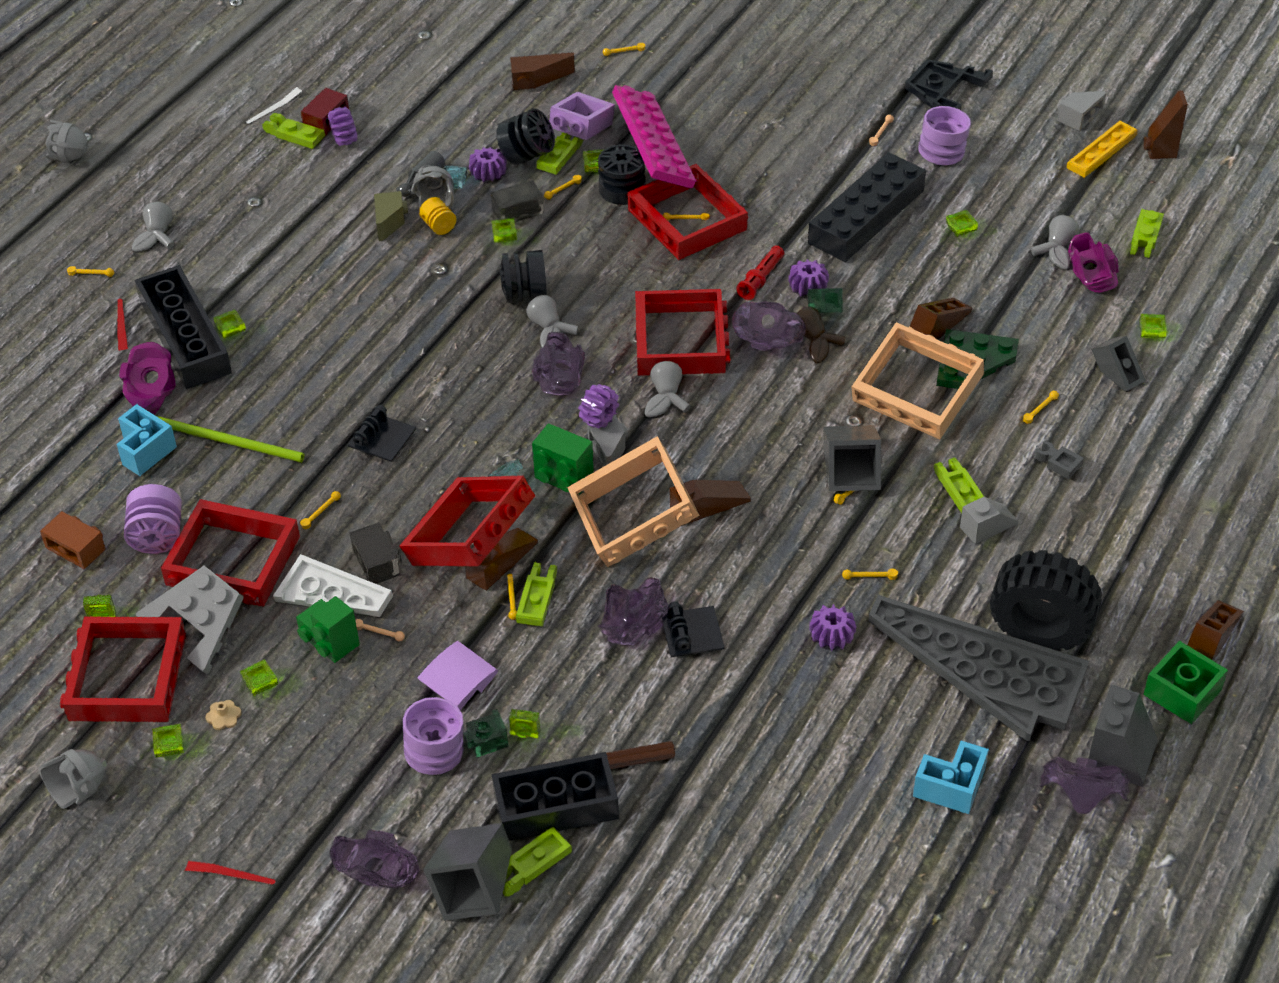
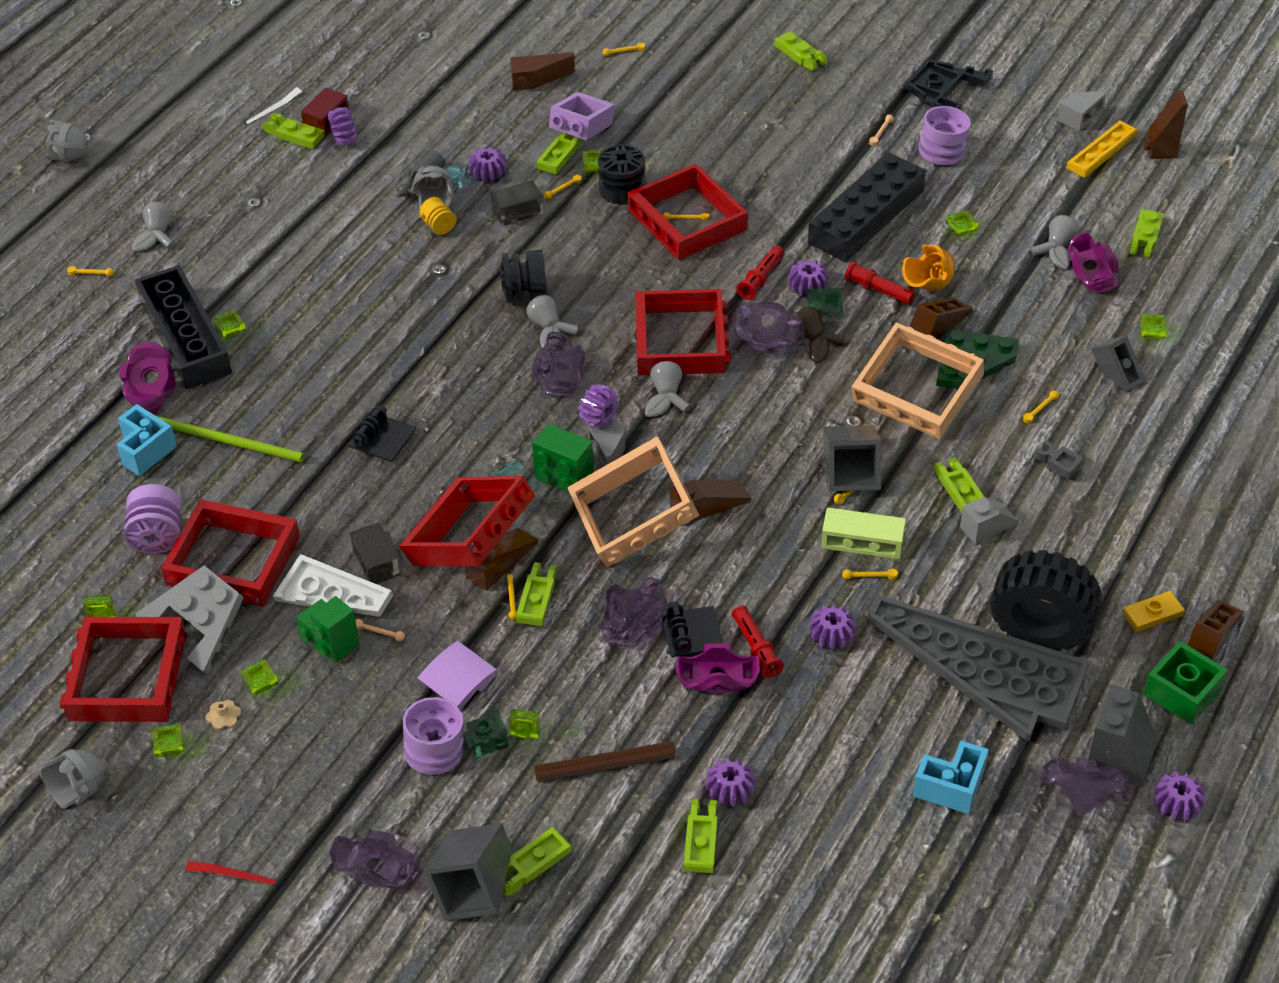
dark orange brick [40,511,106,569] -> none
red sticker [117,298,128,351] -> none
yellow hinge [300,491,341,529] -> none
olive slope [374,191,408,241] -> none
clear neon green plate [491,218,517,243] -> none
black brick [491,752,619,841] -> none
black wheel [496,108,555,165] -> none
dark pink plate [612,85,696,189] -> none
none -> magenta piece [676,643,760,694]
none -> lime hinge [684,799,717,873]
none -> medium lavender gear [706,757,755,808]
none -> red pin [731,605,784,678]
none -> lime hinge [774,31,827,71]
none -> yellowish green brick [821,508,906,559]
none -> red pin [844,261,916,306]
none -> light orange helmet [902,244,955,292]
none -> yellow plate [1122,591,1185,633]
none -> medium lavender gear [1154,771,1206,822]

